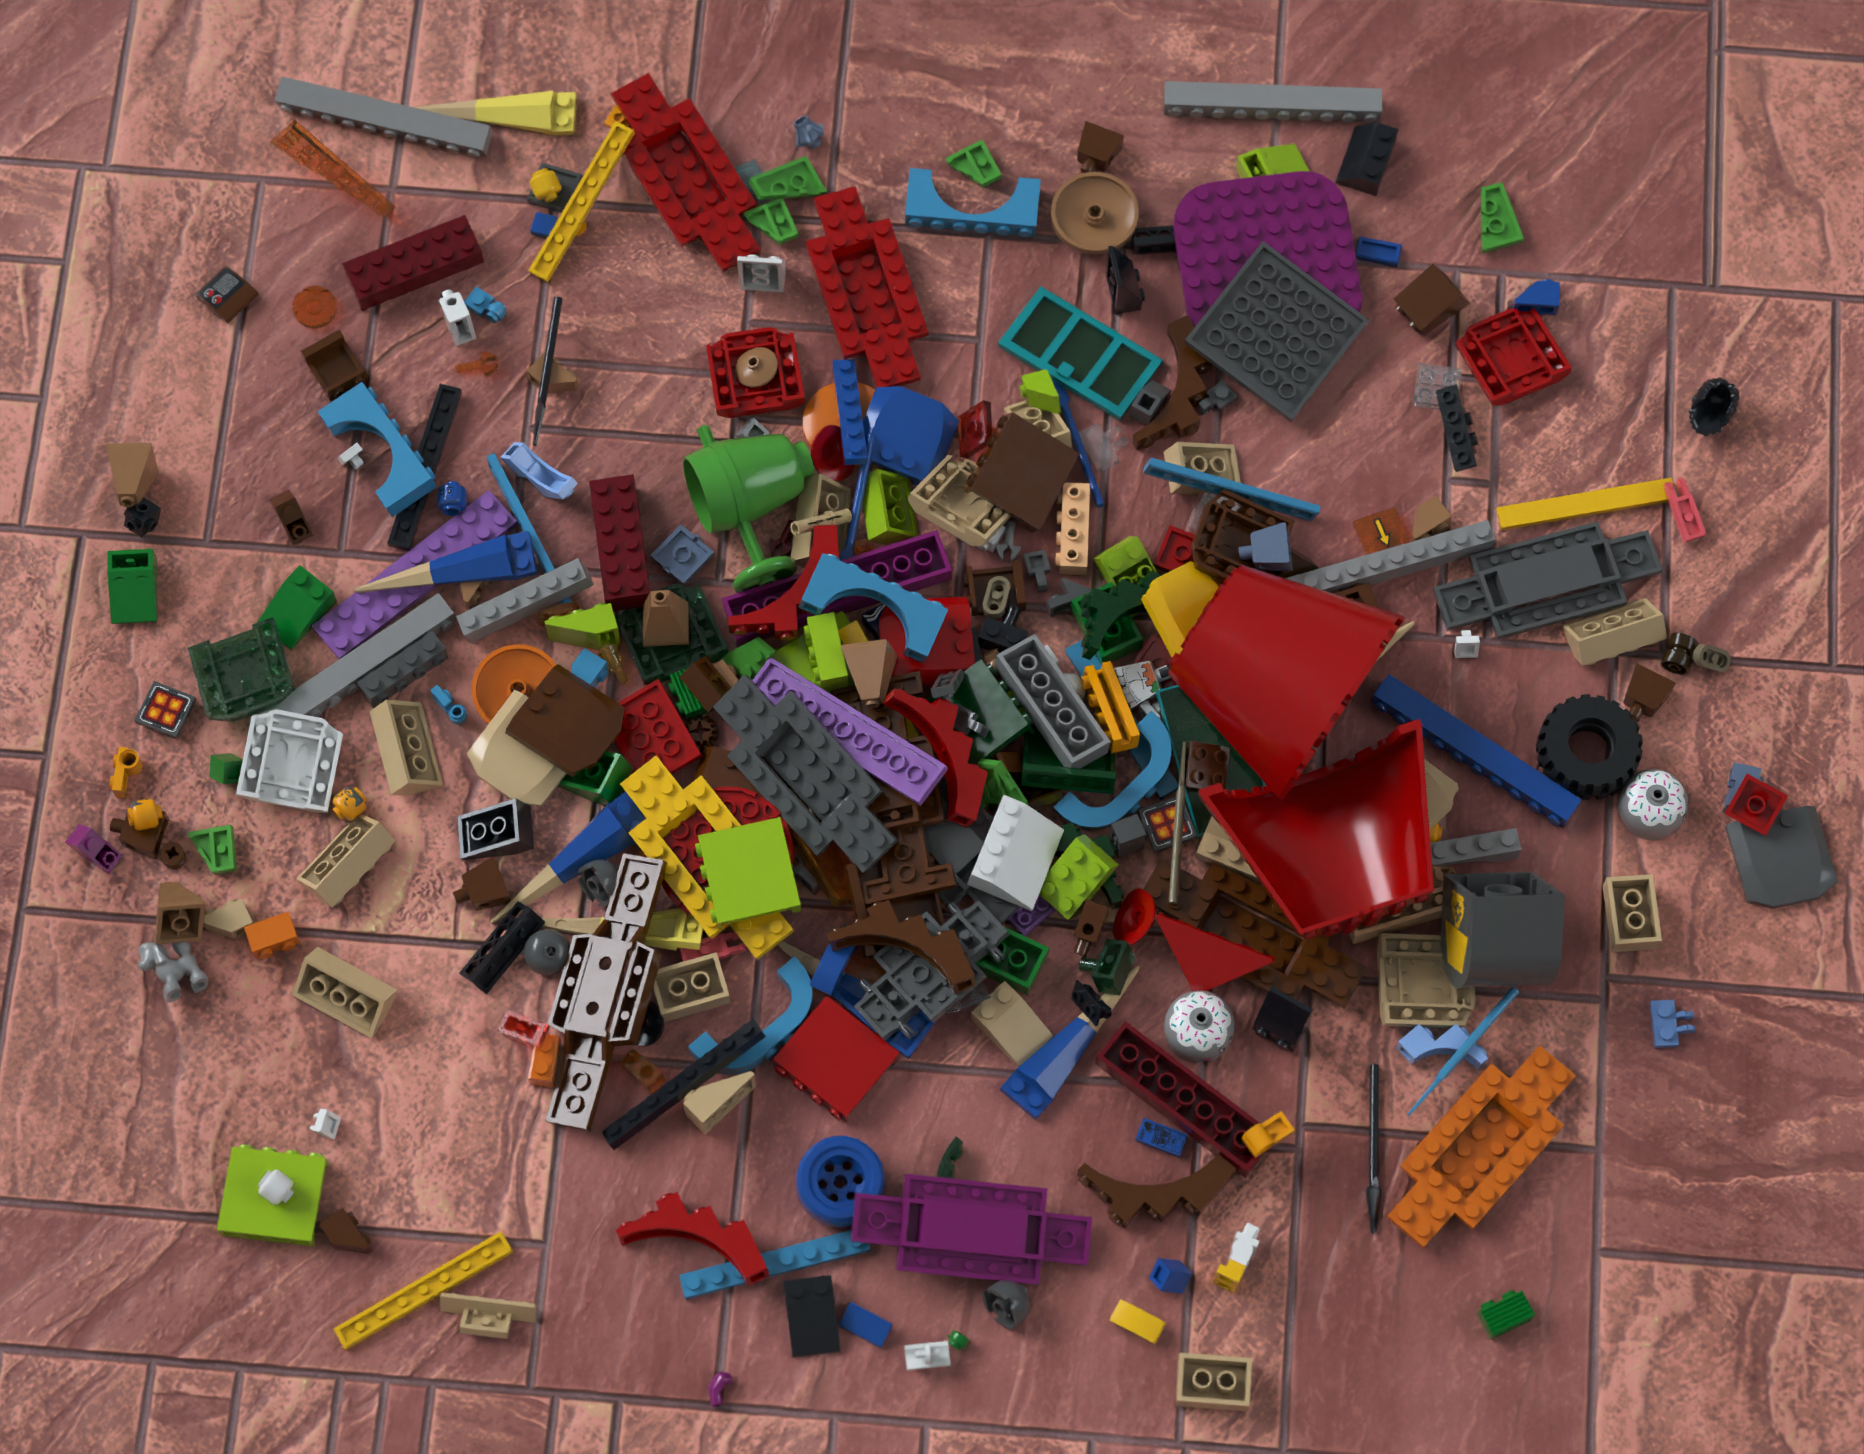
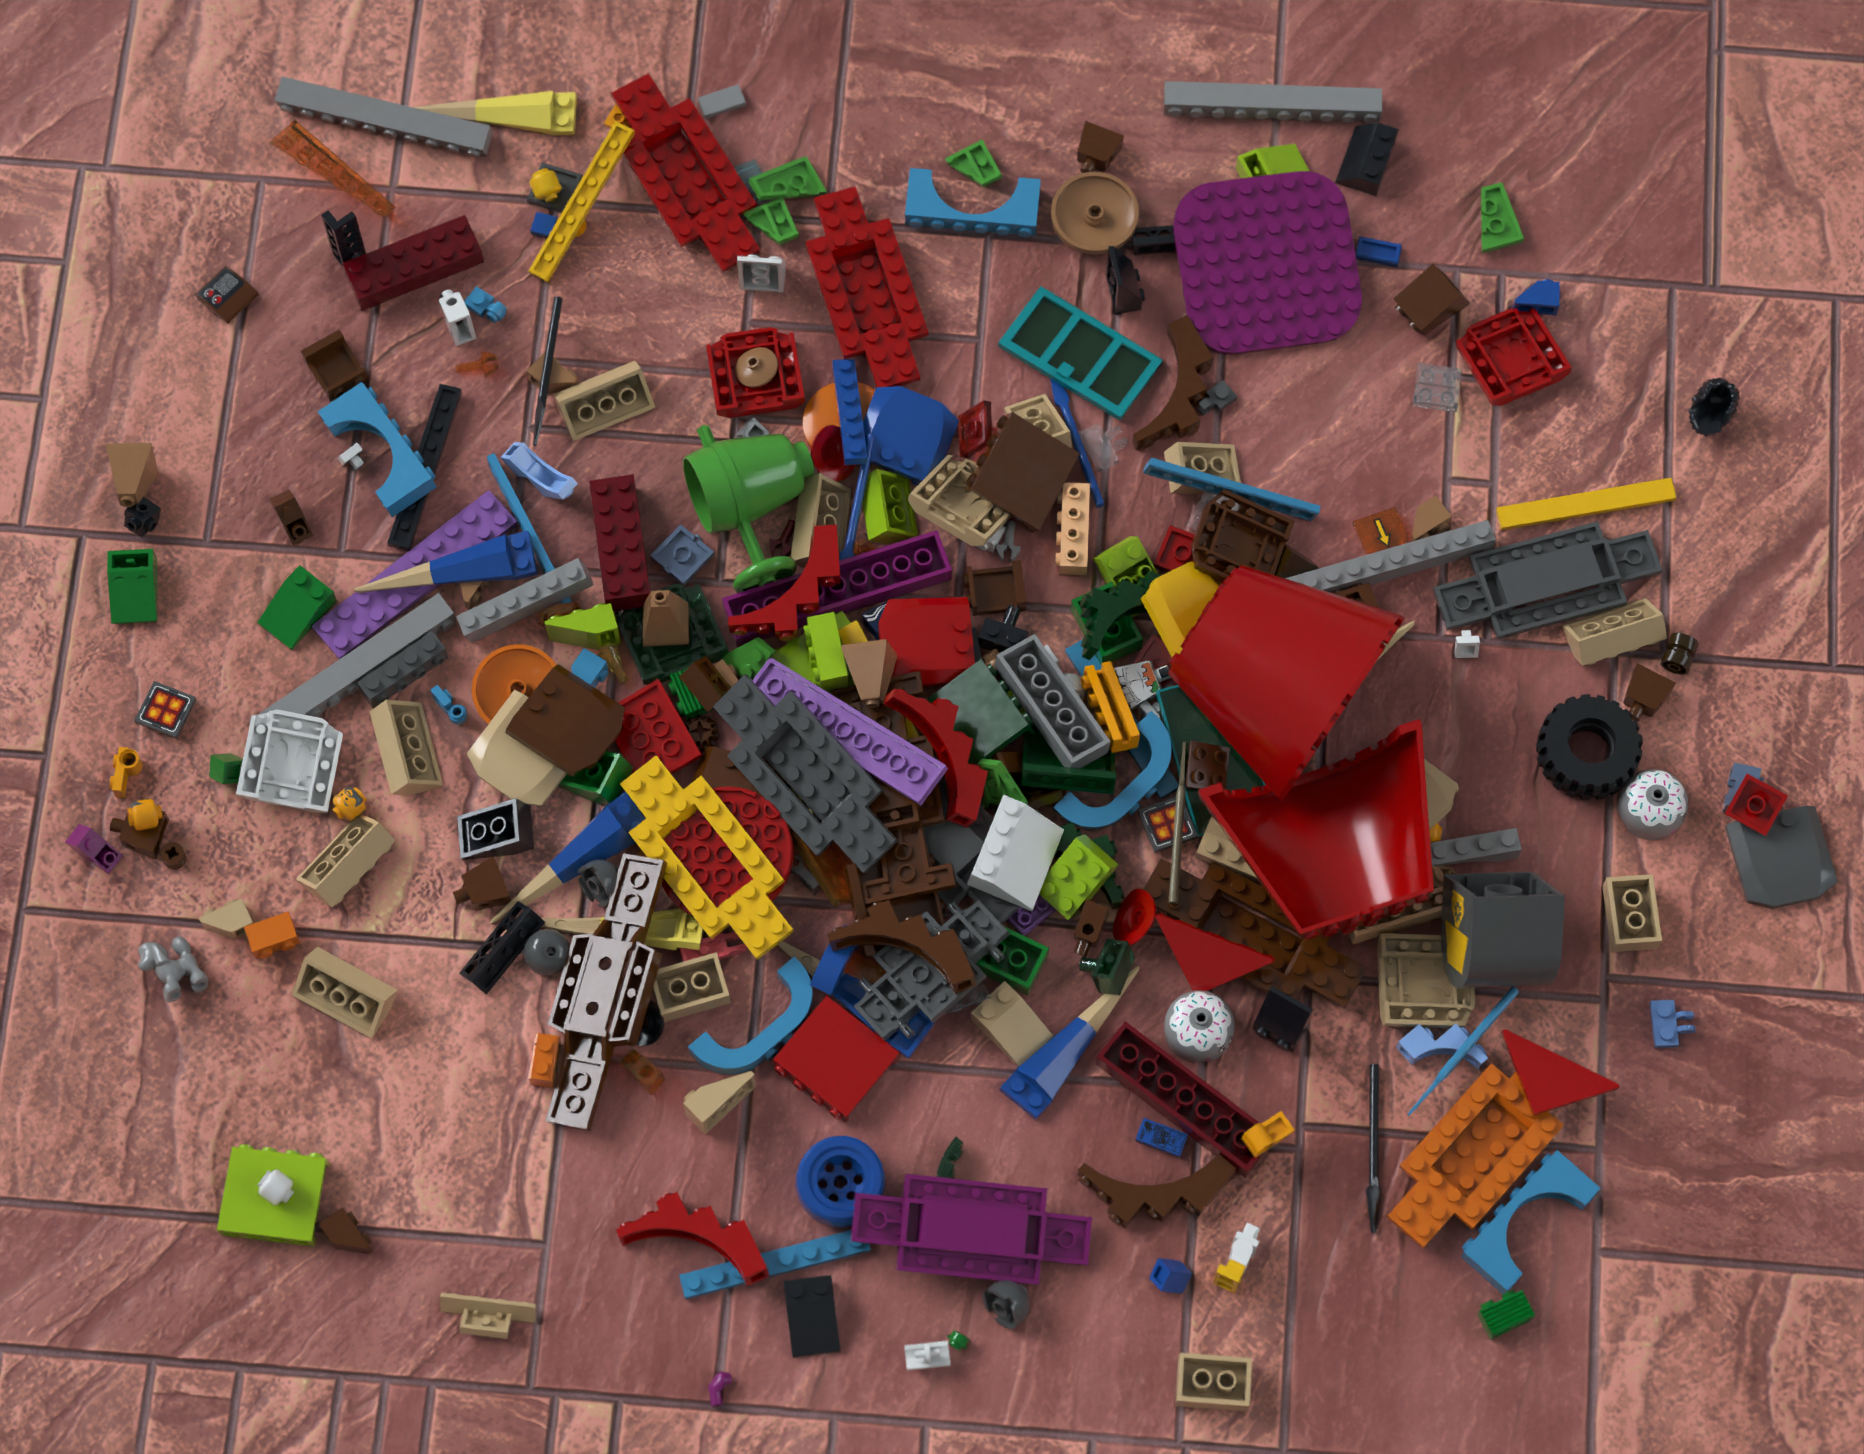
medium nougat slope [154,882,205,944] -> none
clear green wedge [188,617,295,722] -> none
bright green wing [188,825,237,875] -> none
clear orange tile [292,285,337,329] -> none
white tile [310,1109,341,1140] -> none
yellow tile [333,1231,514,1351] -> none
blue head [437,481,467,516] -> none
clear red arch [498,1010,550,1048] -> none
black plate [602,1018,766,1150] -> none
lime panel [695,817,801,930] -> none
tan pin [790,508,852,536] -> none
sand blue rock [793,115,824,149] -> none
dark azure arch [799,553,948,664] -> none
blue slope [839,1302,893,1348] -> none
dark grey hinge [931,669,964,699] -> none
dark grey plate [954,703,990,737] -> none
dark tan plate [983,576,1010,619] -> none
lime slope [1019,369,1061,414] -> none
dark grey plate [1023,550,1050,592] -> none
dark grey slope [1046,578,1091,617] -> none
black hinge [1071,980,1112,1026] -> none
yellow slope [1109,1299,1166,1344] -> none
dark grey brick [1110,814,1148,858] -> none
dark grey slope [1130,380,1171,426] -> none
dark grey plate [1184,241,1369,422] -> none
sand blue torso [1239,522,1293,571] -> none
blue brick [1371,674,1582,828] -> none
black bracket [1436,384,1478,472] -> none
coral hinge [1664,478,1706,543] -> none
dark tan plate [1693,644,1731,672] -> none
none -> black fence [321,210,366,267]
none -> tan slope [553,361,655,441]
none -> light grey tile [698,84,746,119]
none -> dark azure arch [1461,1150,1601,1294]
none -> red tile [1501,1029,1620,1116]

